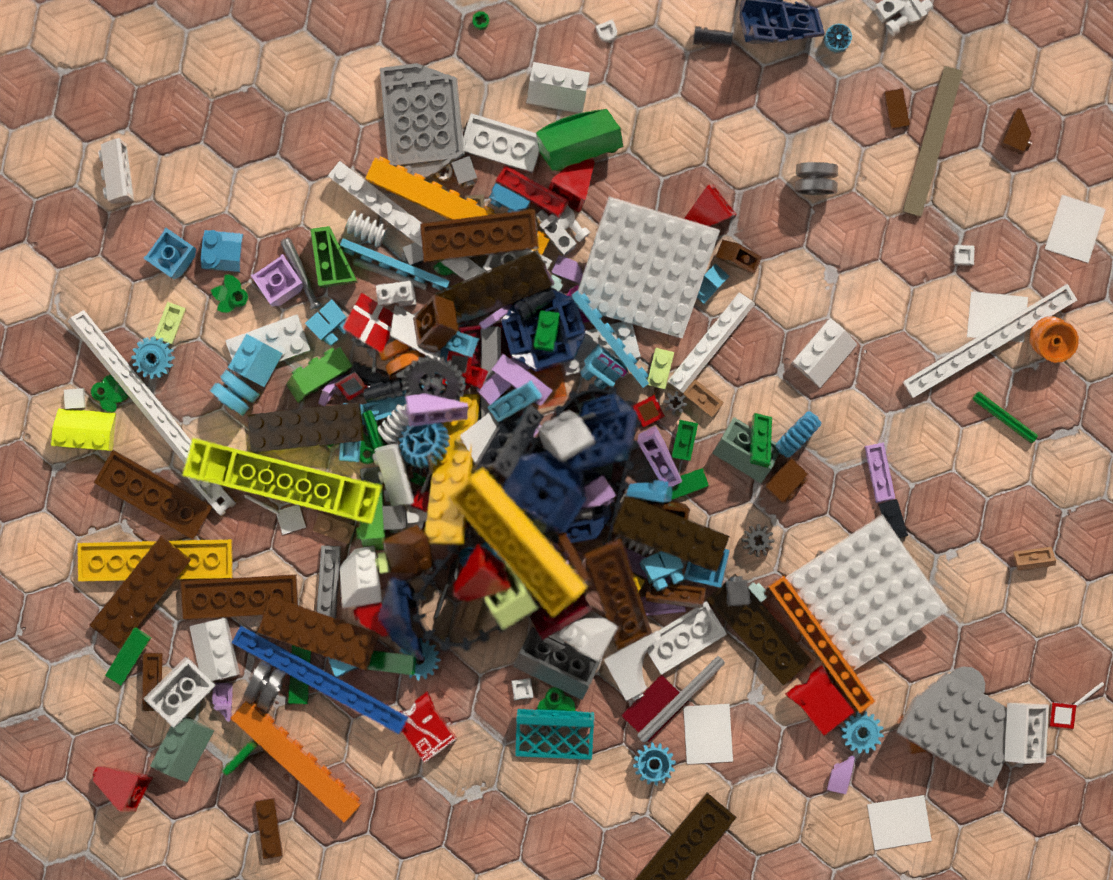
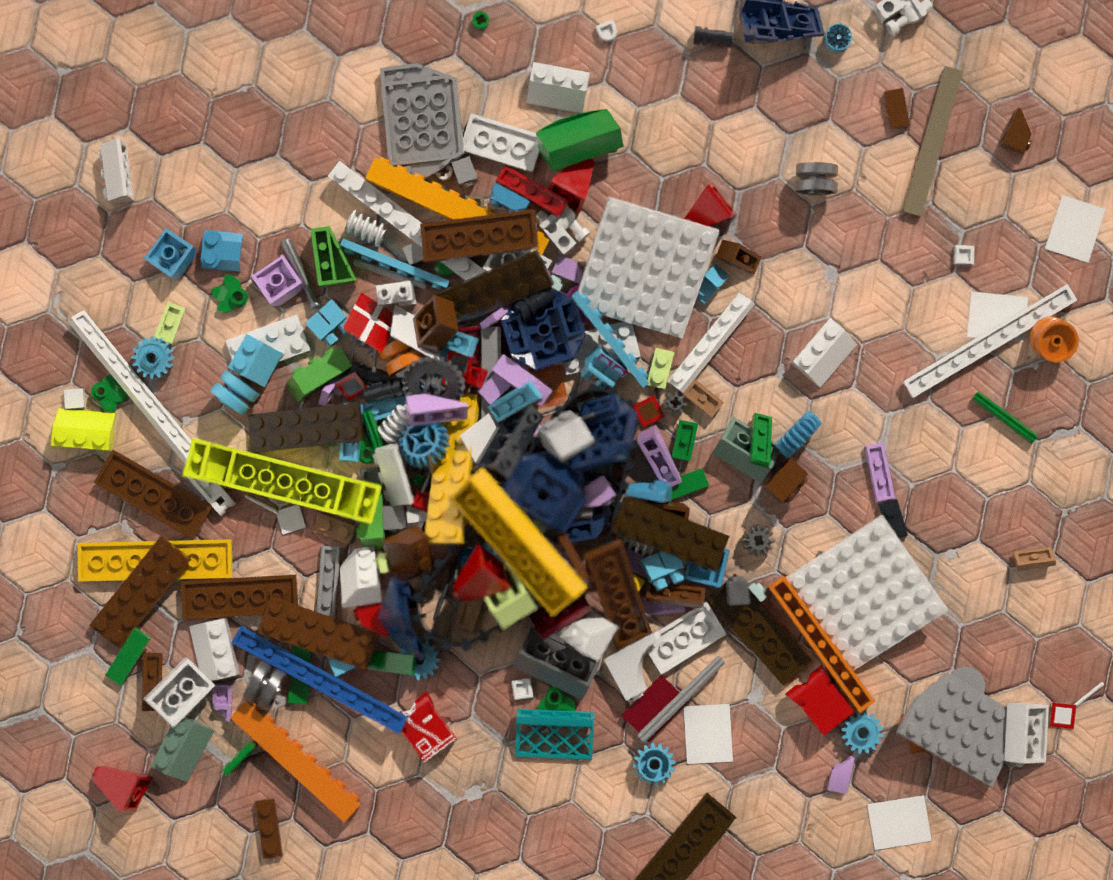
green plate [534,311,560,352] -> none

